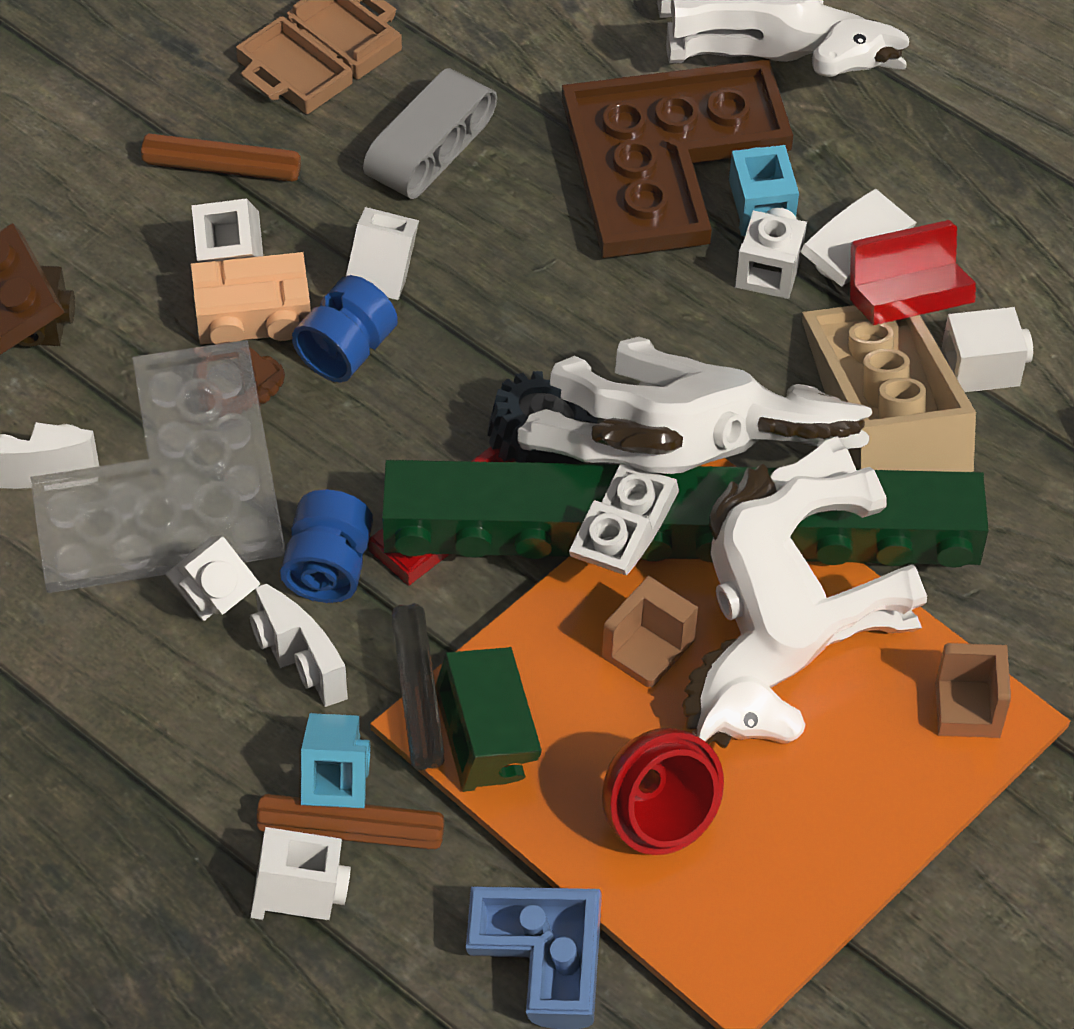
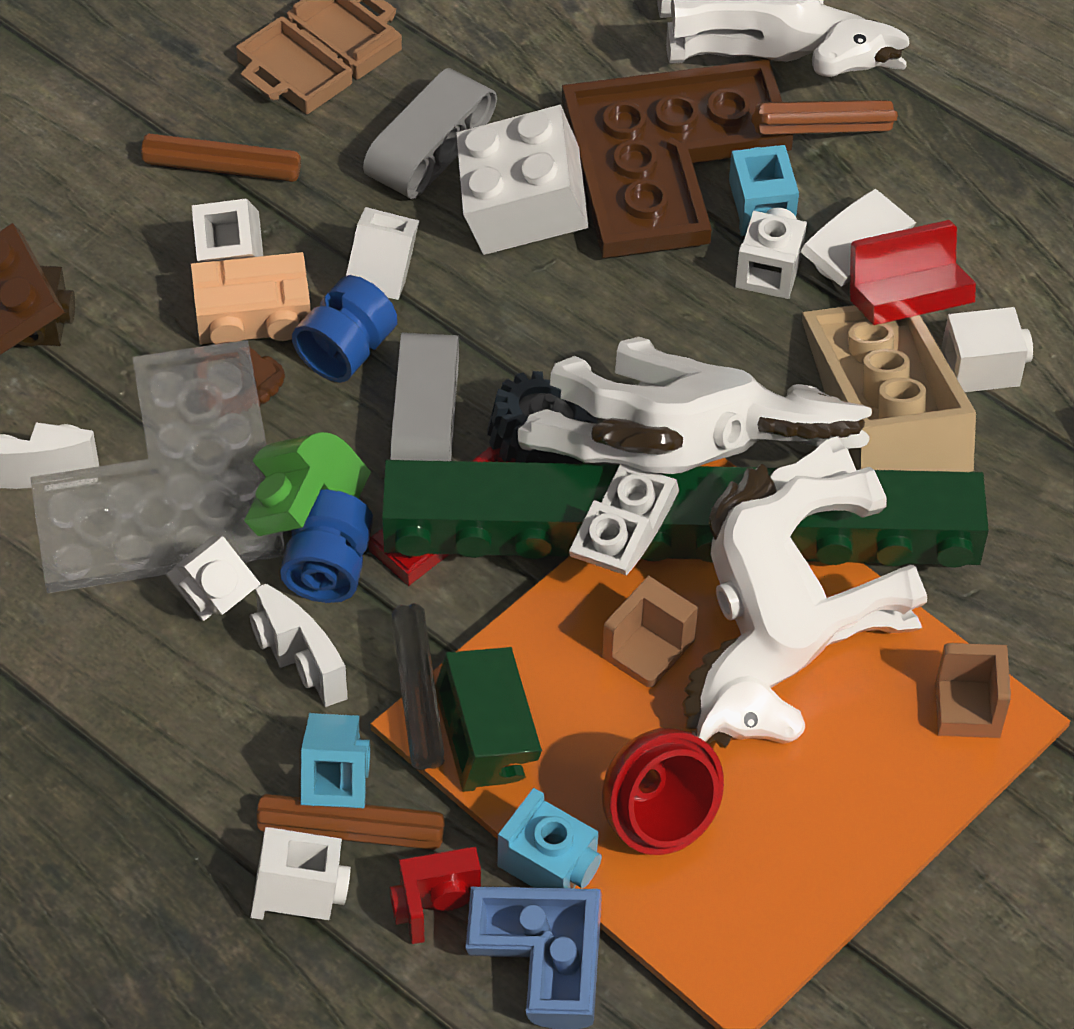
none -> bright green brick [244,432,371,536]
none -> red bracket [389,847,481,944]
none -> light grey beam [390,333,459,461]
none -> white brick [456,104,588,255]
none -> medium azure brick [498,788,602,888]
none -> dark orange axle [751,100,898,135]

